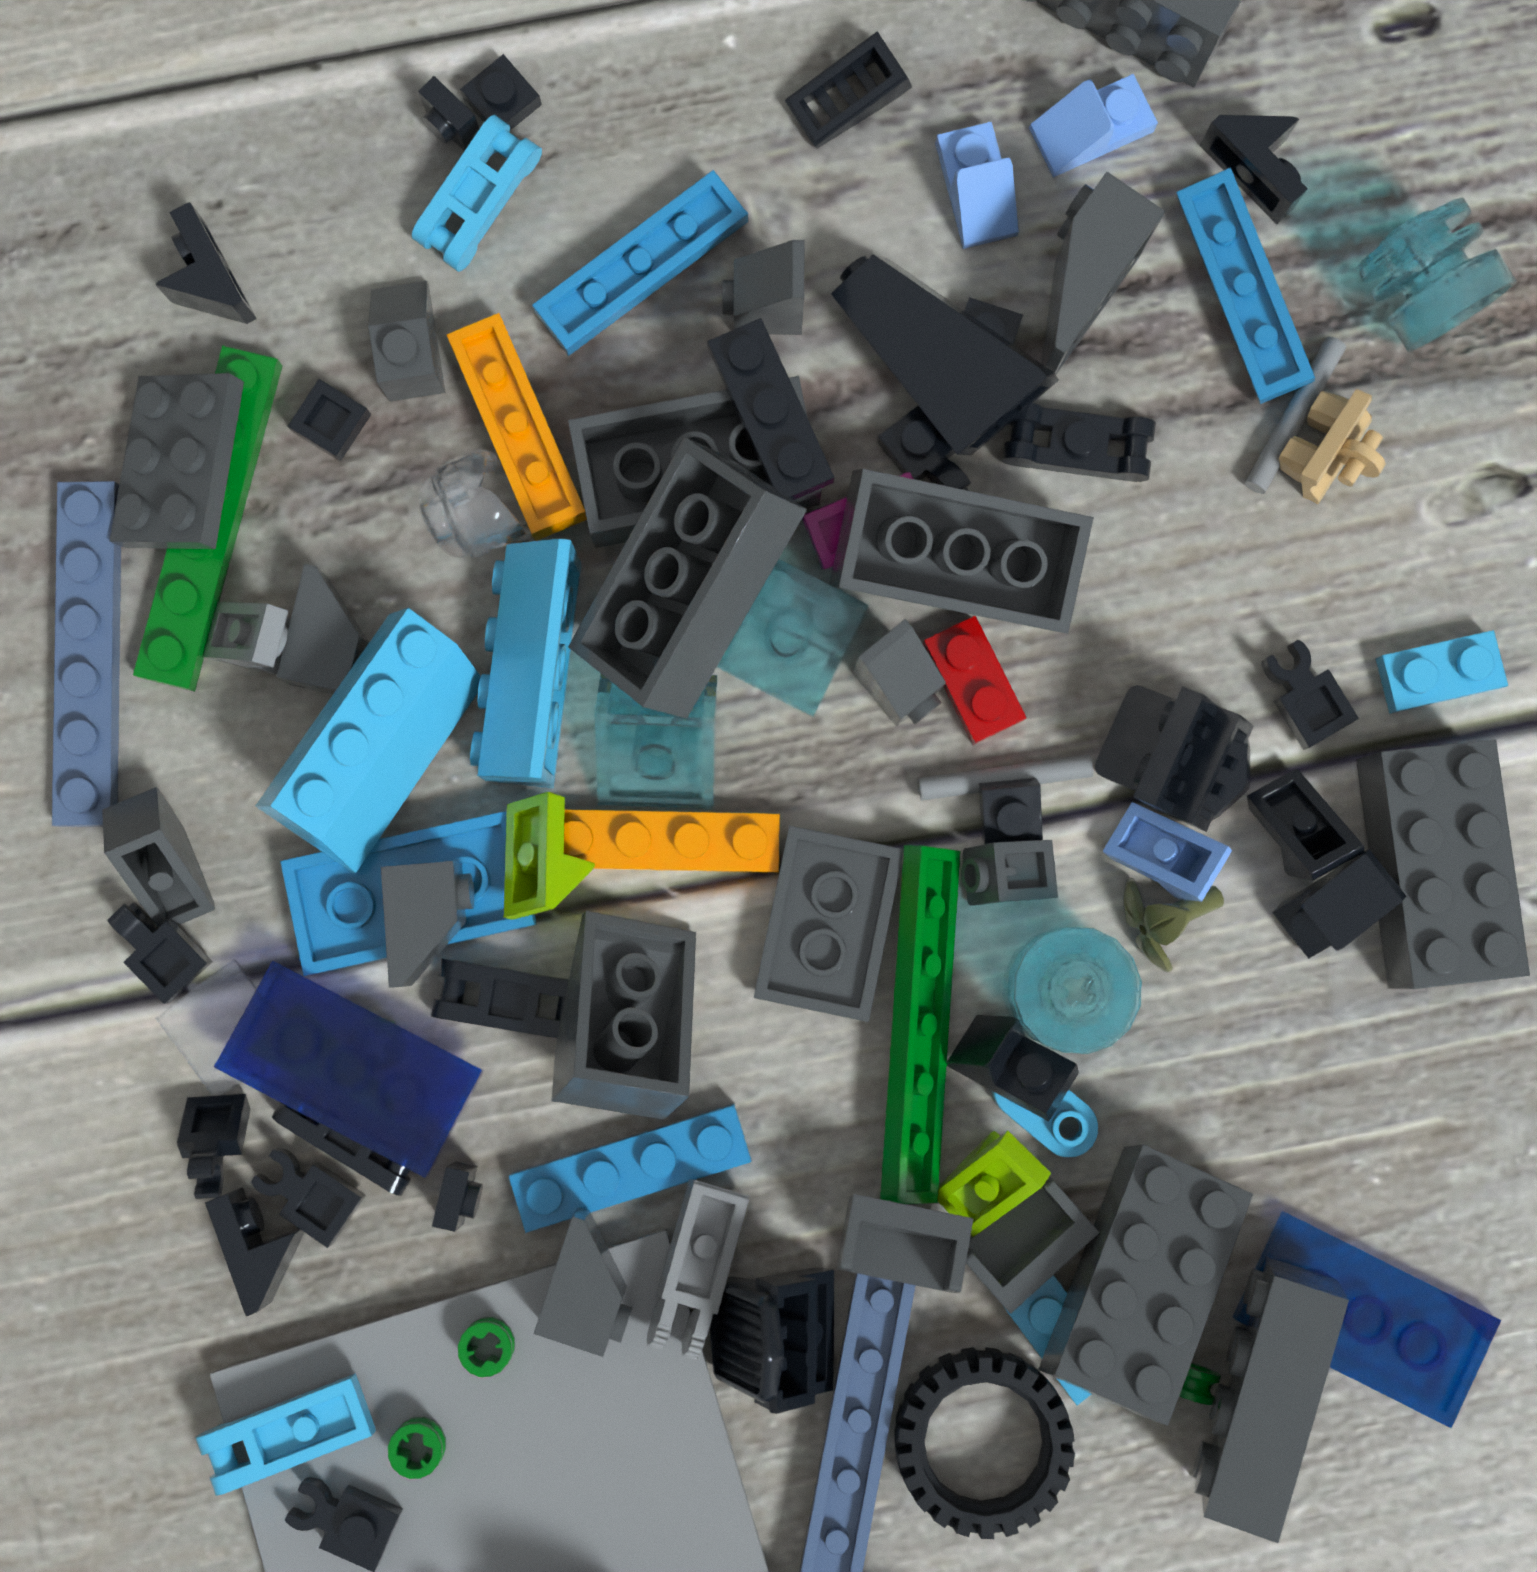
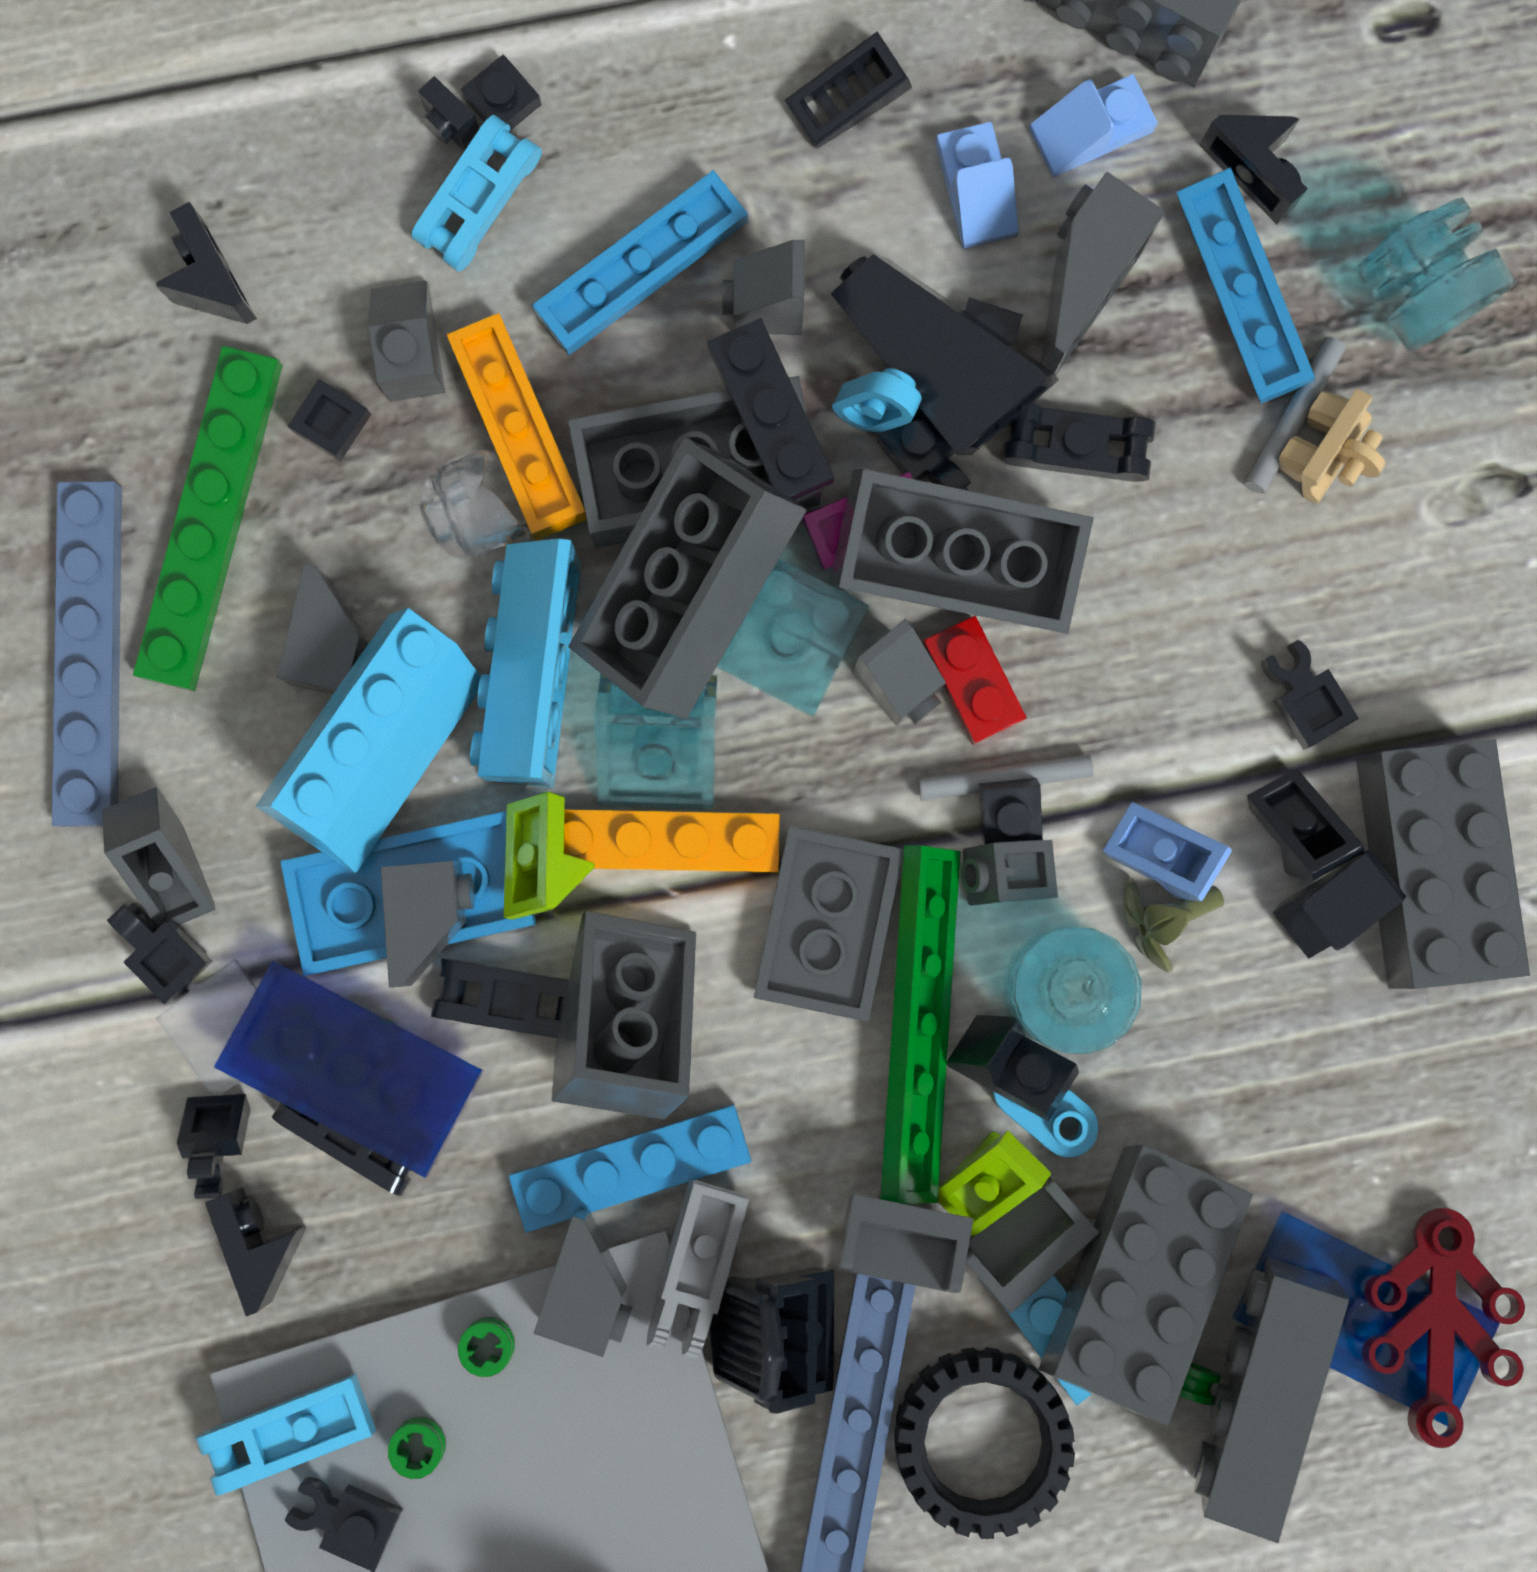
dark grey plate [109,373,244,549] -> none
light grey slope [203,602,291,675] -> none
black plate [251,1148,366,1248] -> none
black plate [432,1161,483,1232] -> none
black piece [1095,685,1254,832] -> none
medium azure plate [1376,630,1508,714] -> none
none -> medium azure plate [832,368,922,433]
none -> dark red plant [1362,1208,1525,1448]

